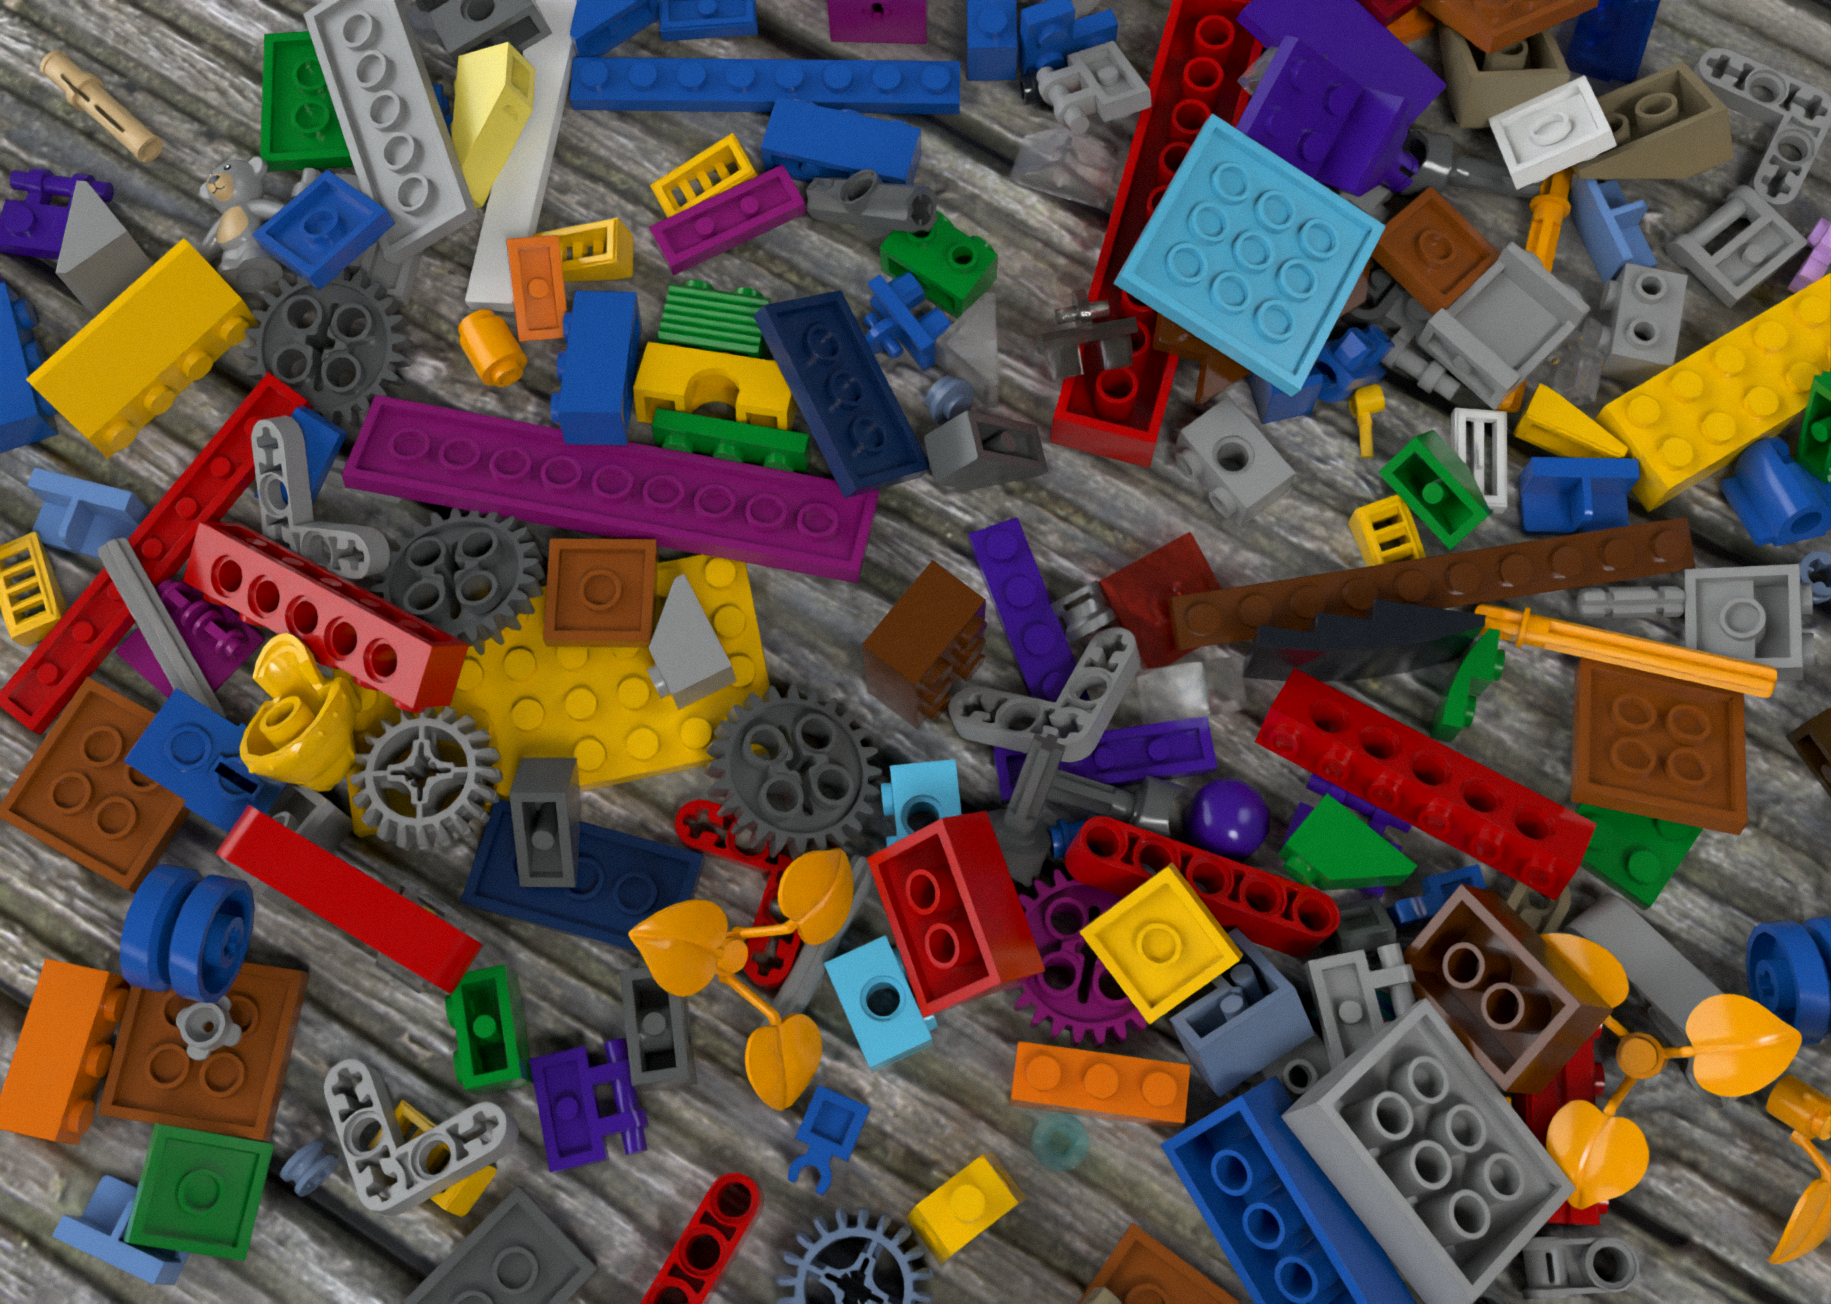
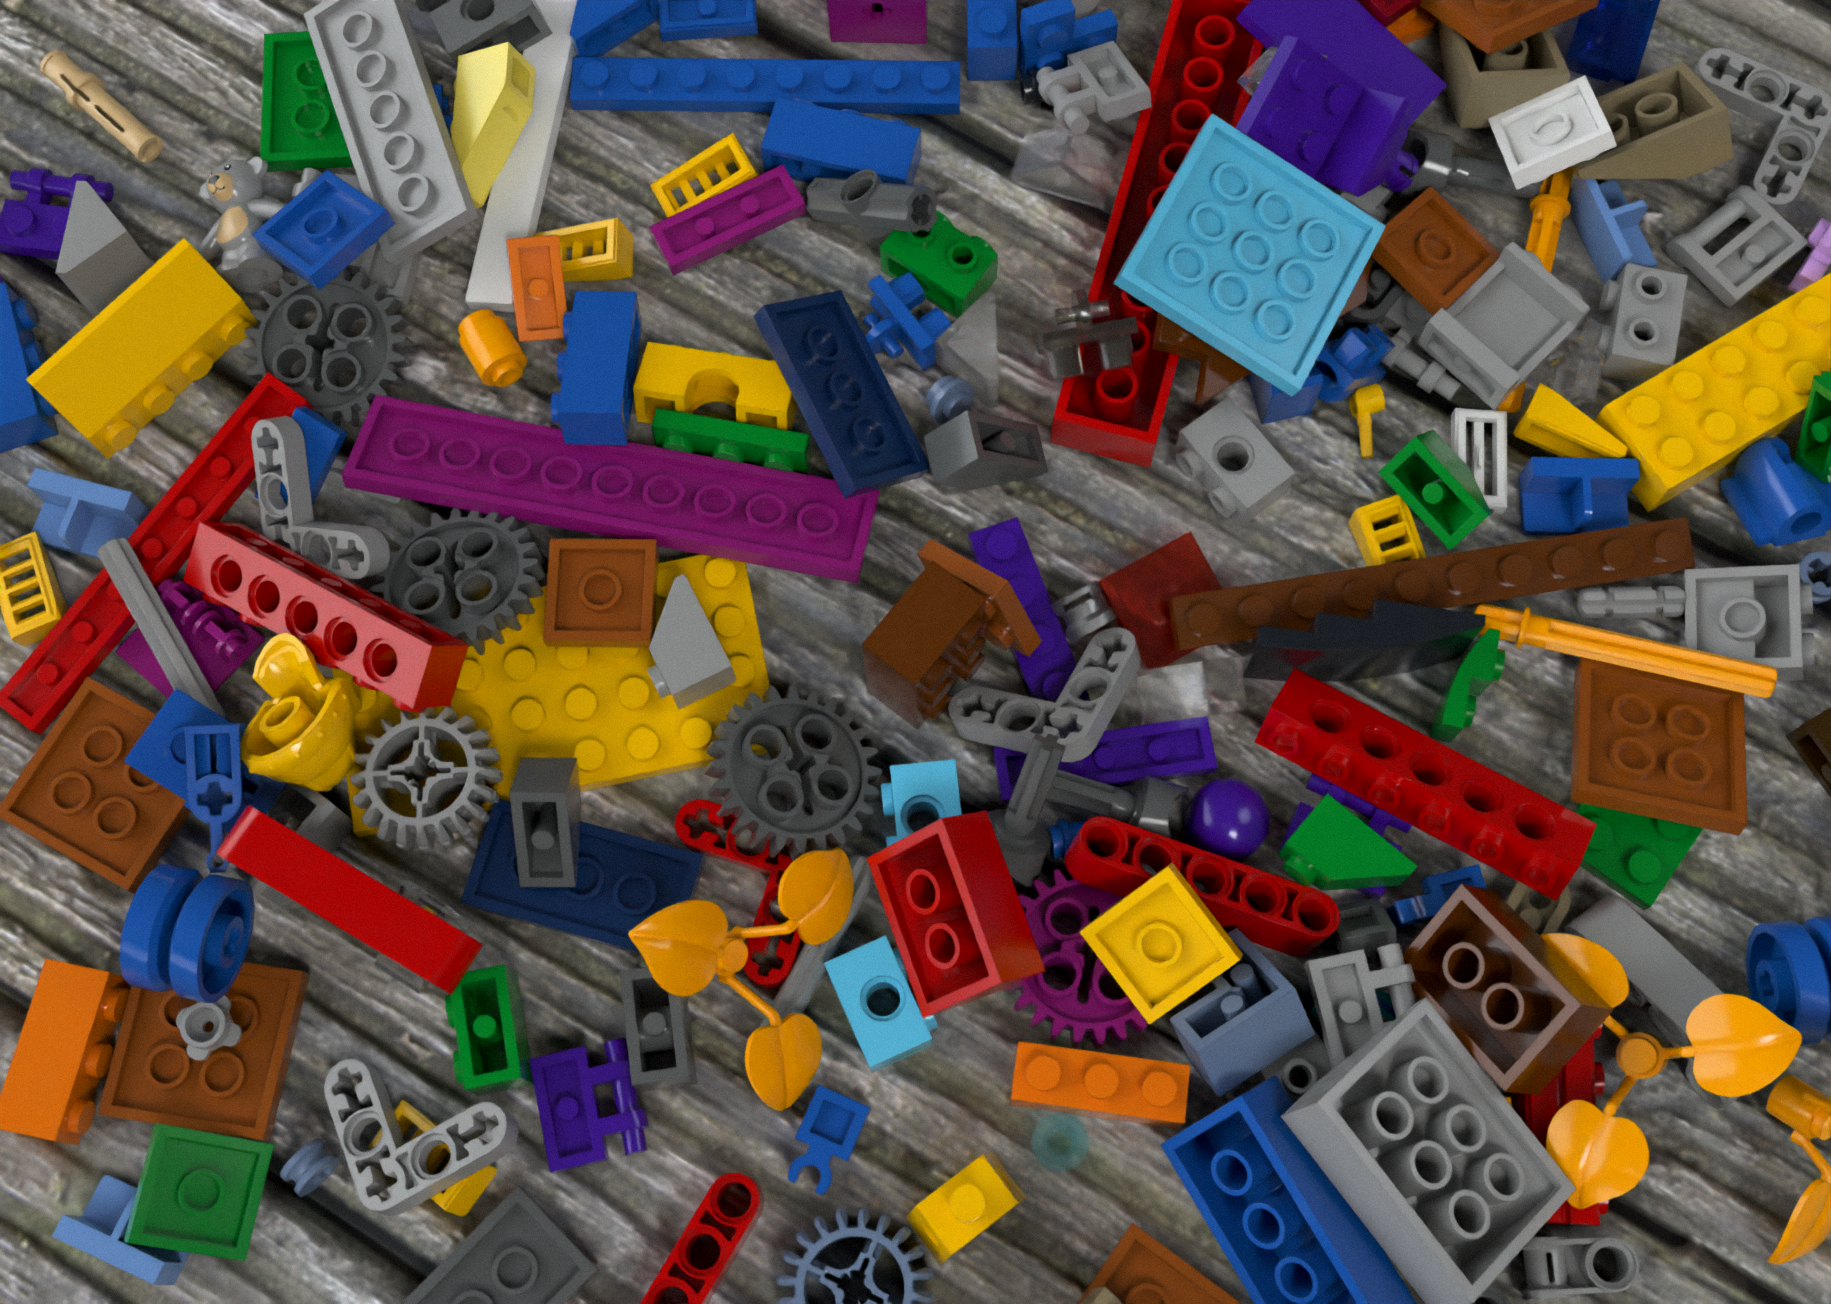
green brick [658,280,771,359] -> none
none -> blue piece [185,723,244,873]
none -> dark orange plate [917,539,1042,657]

